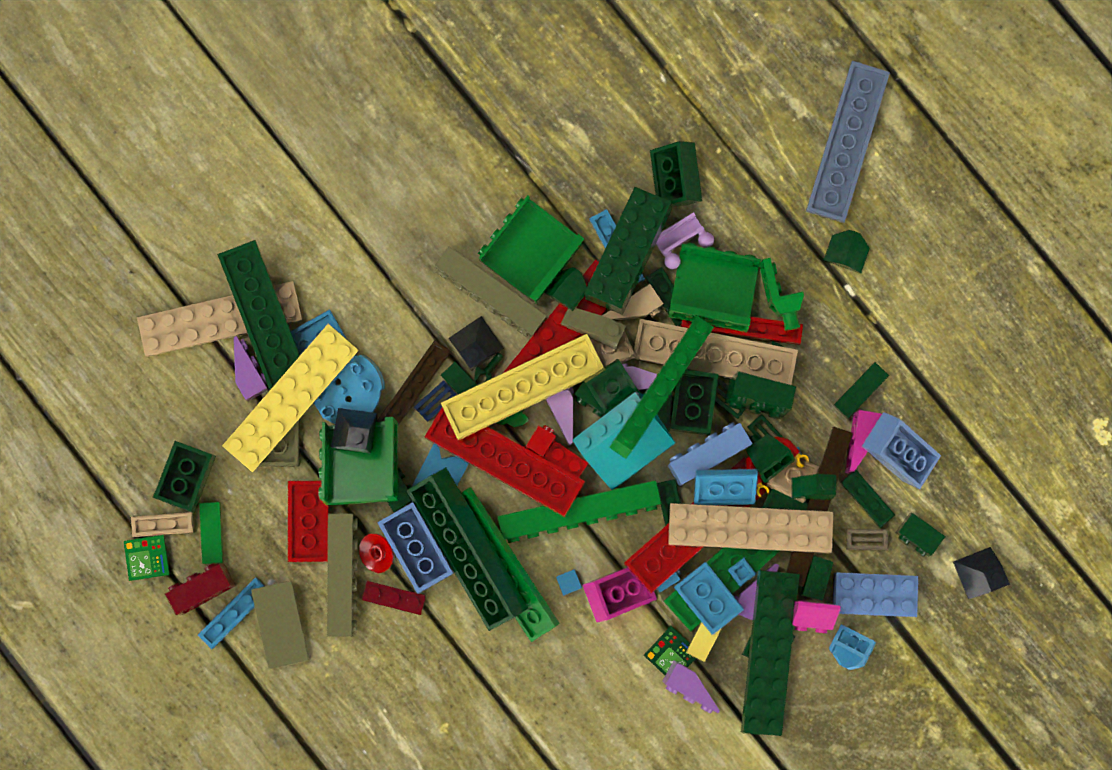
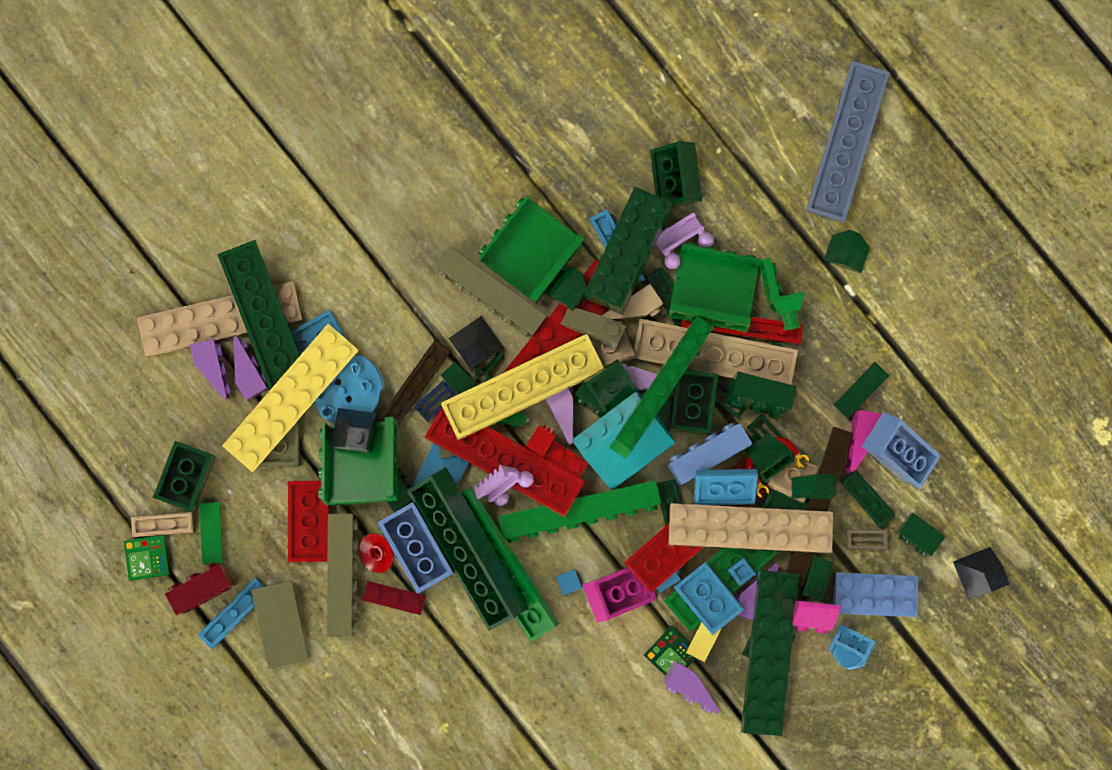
none -> medium lavender slope [190,339,231,400]
none -> lavender gear [474,465,534,506]

